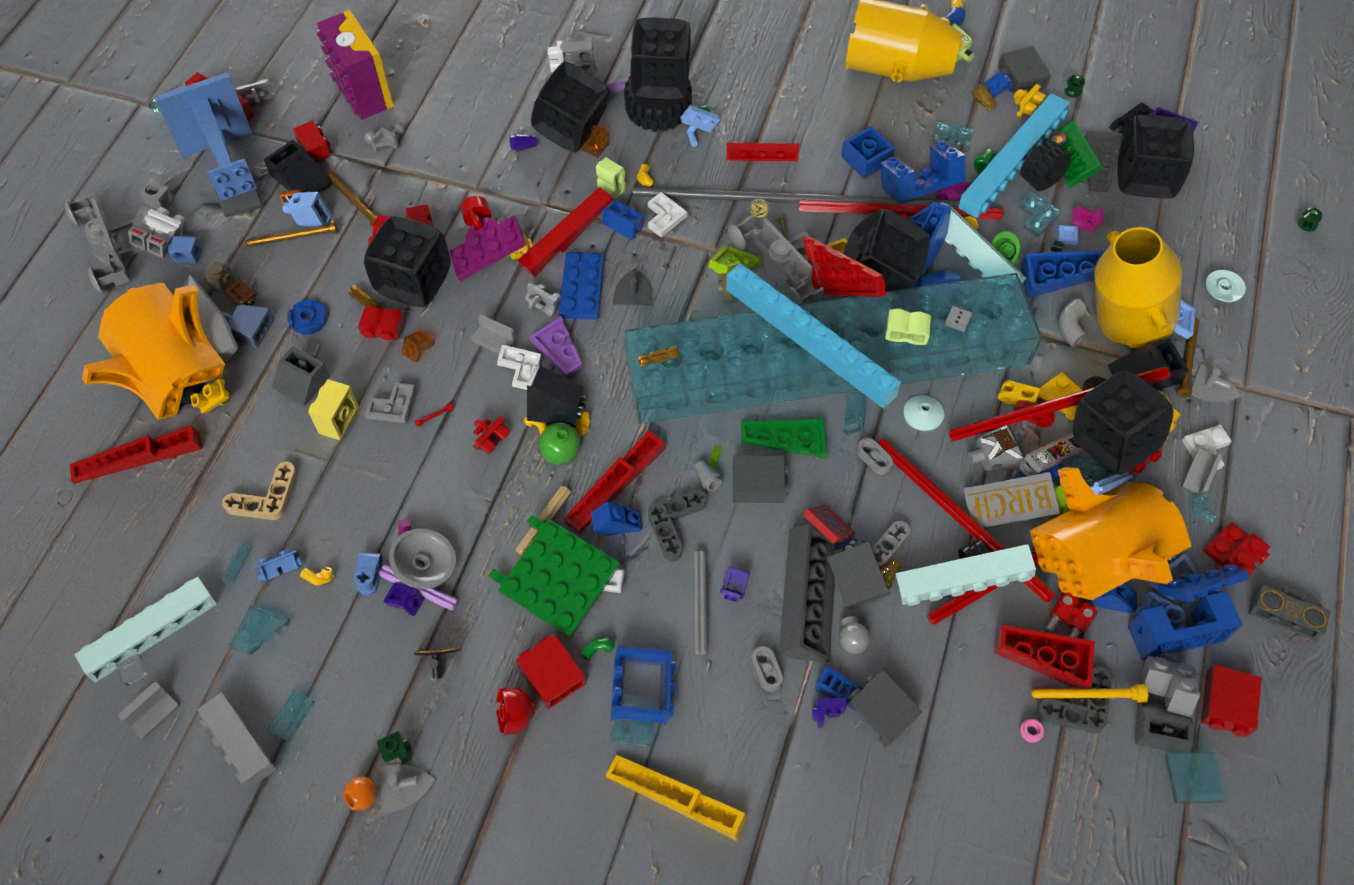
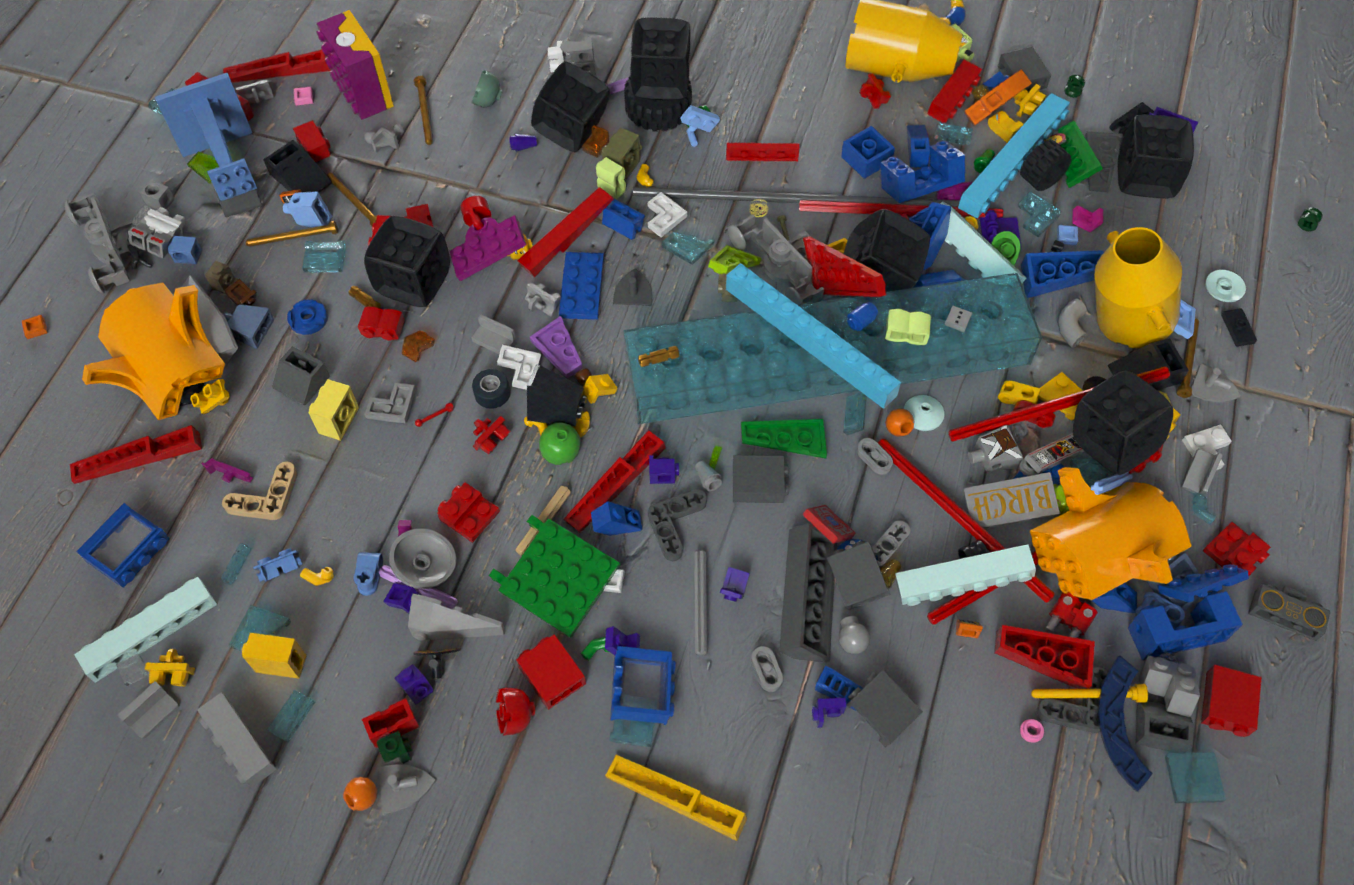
none -> orange tile [22,315,47,339]
none -> blue window [76,503,170,588]
none -> black bar [127,244,152,269]
none -> yellow hips [145,649,195,686]
none -> clear neon green slope [187,152,219,184]
none -> magenta piece [201,458,253,483]
none -> red slope [223,50,331,83]
none -> yellow piece [242,633,307,679]
none -> bright pink tile [294,87,313,106]
none -> clear light blue plate [302,241,346,272]
none -> red brick [362,698,419,748]
none -> dark purple bracket [394,664,433,704]
none -> light grey wedge [408,593,505,641]
none -> pearl gold bar [414,76,433,145]
none -> red plate [437,482,500,543]
none -> sand green cylinder [472,70,502,107]
none -> black wheel [472,369,510,409]
none -> reddish brown hinge [575,368,592,386]
none -> yellow bracket [583,374,618,404]
none -> olive brick [601,127,642,181]
none -> dark purple bracket [605,626,640,655]
none -> dark purple brick [649,455,679,484]
none -> clear light blue wing [662,232,714,265]
none -> blue brick [847,302,878,331]
none -> red hips [860,73,891,109]
none -> orange piece [885,408,915,437]
none -> blue slope [907,125,930,167]
none -> red brick [927,59,982,124]
none -> orange slope [956,619,983,638]
none -> orange slope [964,69,1032,126]
none -> dark purple hinge [979,210,1021,247]
none -> yellow leg [988,111,1024,143]
none -> dark blue tile [1098,655,1153,792]
none -> black plate [1221,308,1257,347]

